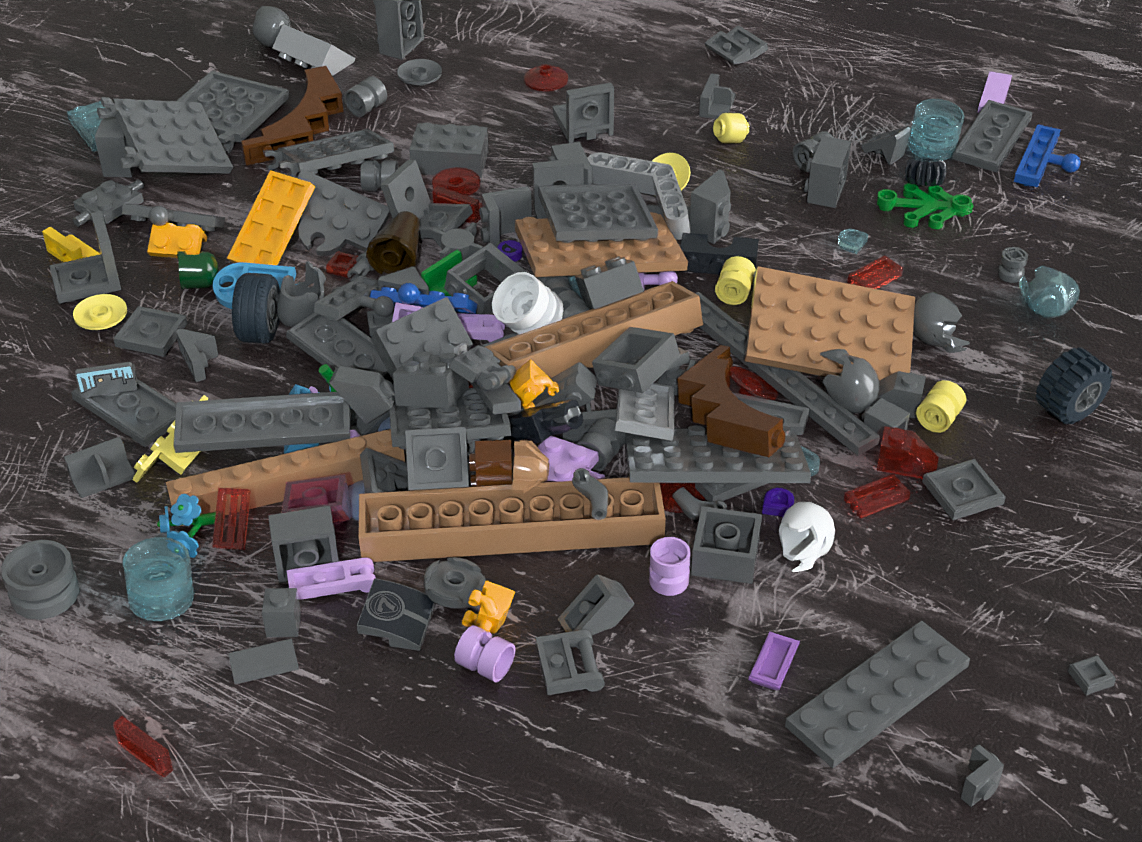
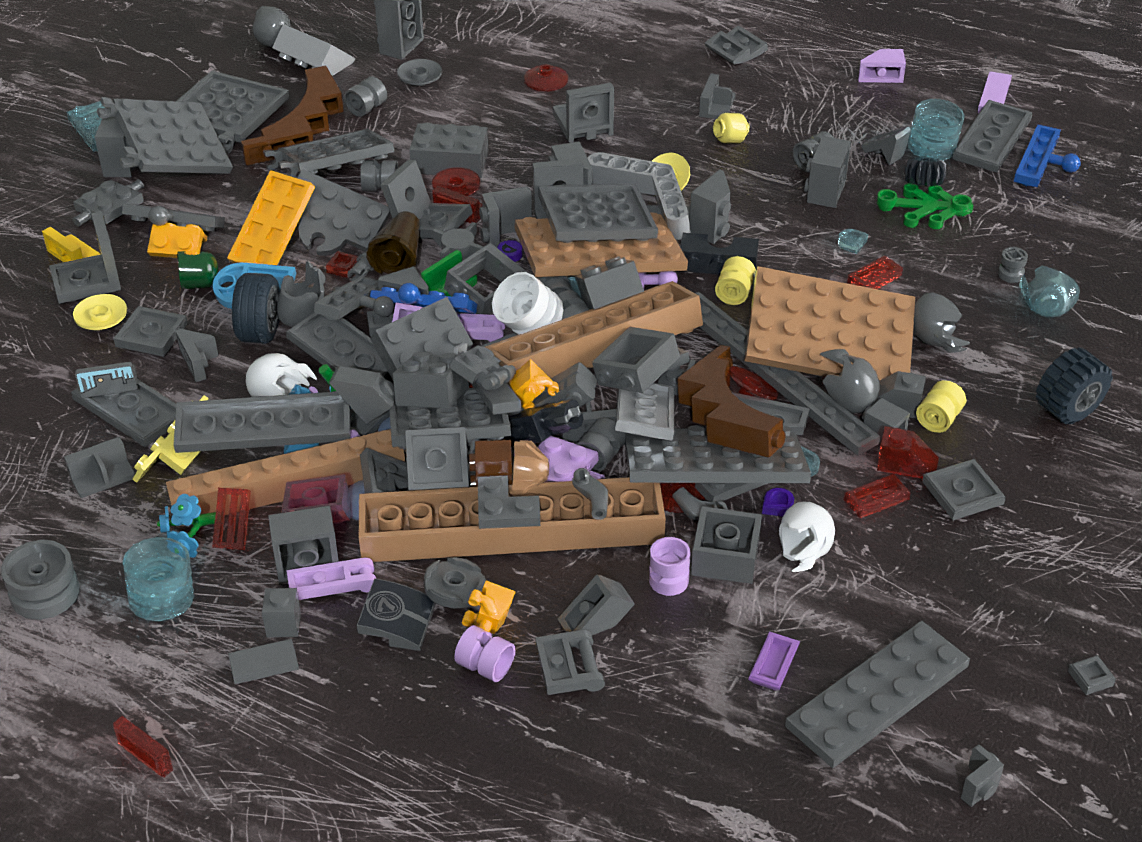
none -> white helmet [246,353,317,397]
none -> dark grey plate [478,475,541,529]
none -> lavender slope [858,49,906,83]

